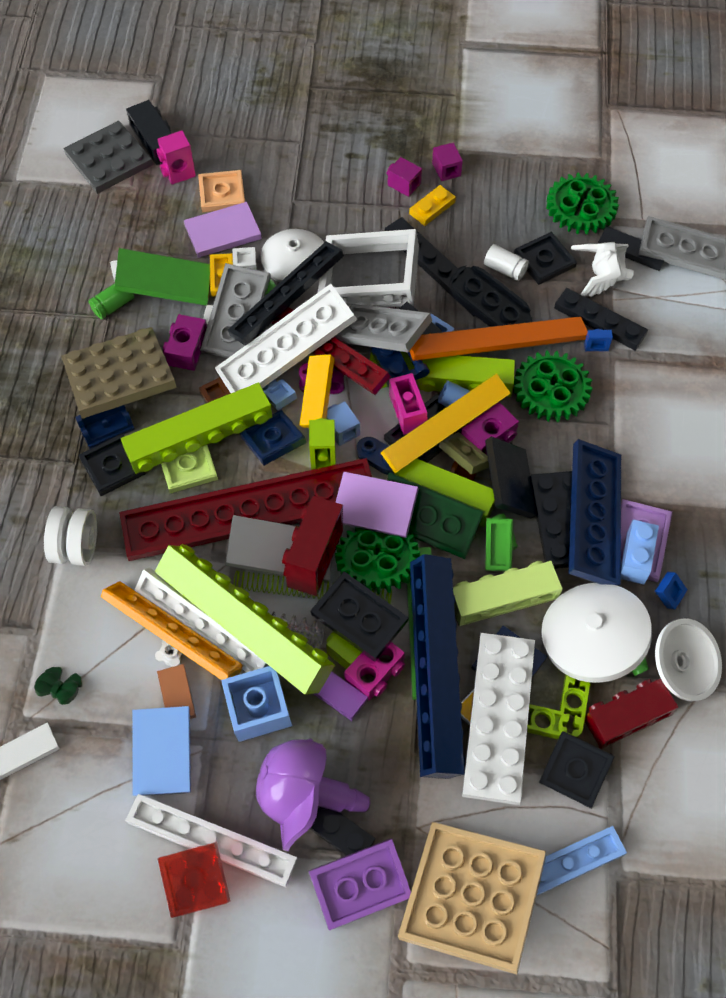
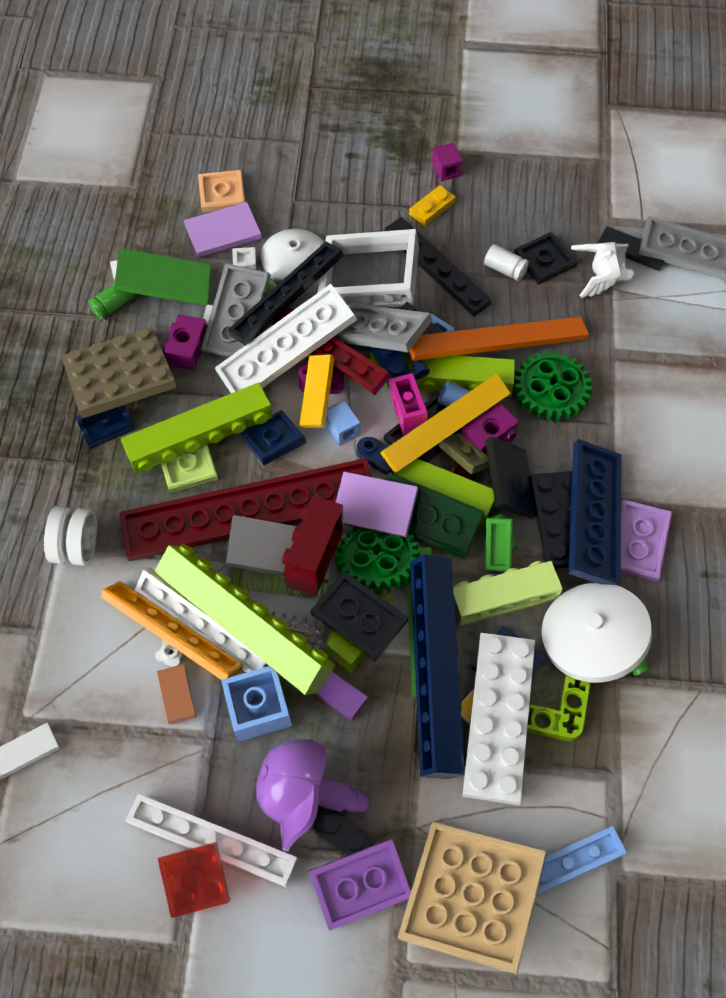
dark green piece [34,667,82,705] -> none
dark grey plate [64,120,153,194] -> none
black tile [78,433,146,496] -> none
black brick [126,100,172,166] -> none
light blue tile [132,706,191,796] -> none
dark pink brick [156,131,196,185] -> none
reddish brown plate [199,377,231,403] -> none
yellow plate [210,253,233,297] -> none
light blue plate [262,379,297,411] -> none
lime brick [309,418,336,470] -> none
dark pink brick [344,642,405,701] -> none
magenta brick [387,157,422,197] -> none
black tile [449,266,532,327] -> none
black plate [539,731,615,809] -> none
green gear [546,173,619,235] -> none
black plate [554,288,648,351] -> none
blue plate [584,329,613,351] -> none
dark red brick [585,678,678,749] -> none
light blue brick [621,520,659,585] -> none
blue plate [655,572,688,610] -> none
white dish [655,618,722,701] -> none

